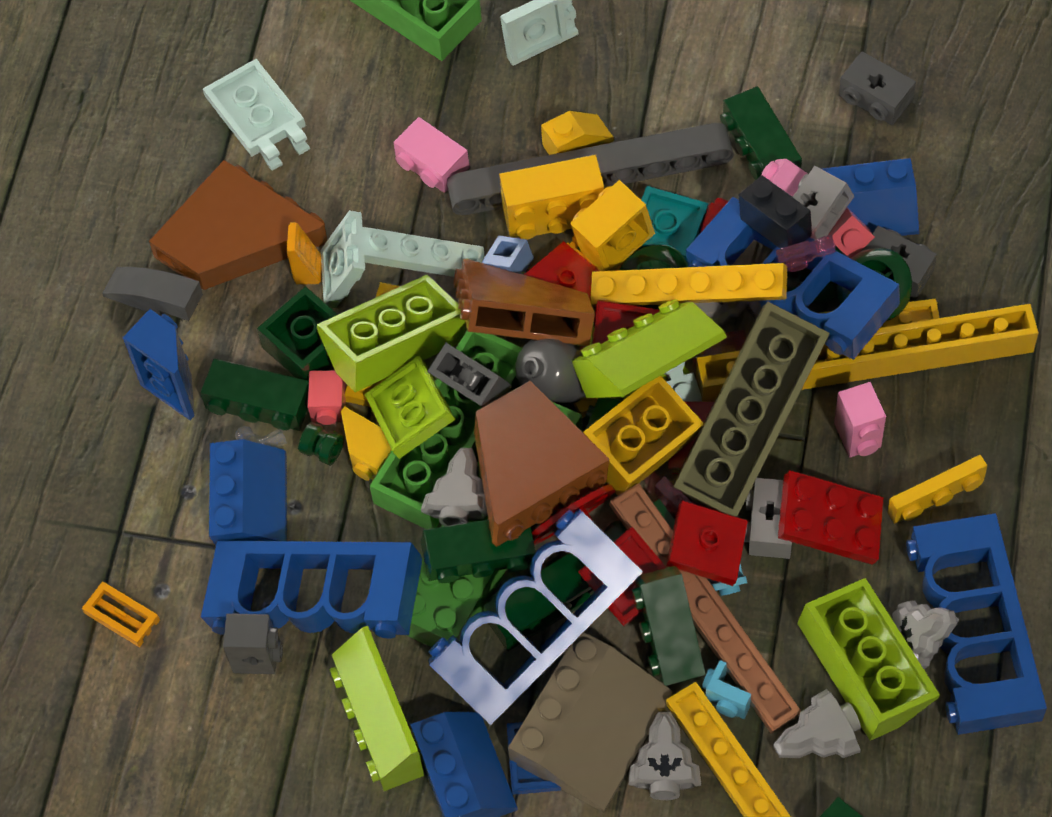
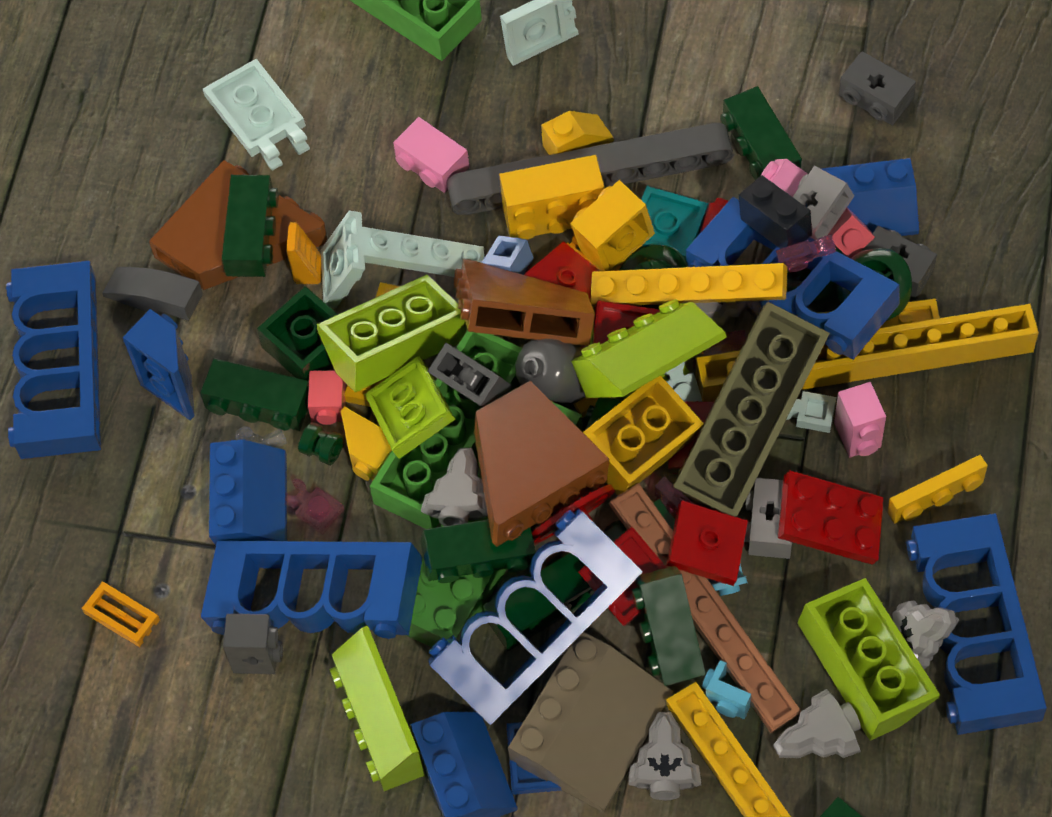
none -> blue fence [6,261,101,459]
none -> dark green brick [222,175,279,277]
none -> clear pink plate [286,478,344,535]
none -> light aqua plate [786,391,837,433]

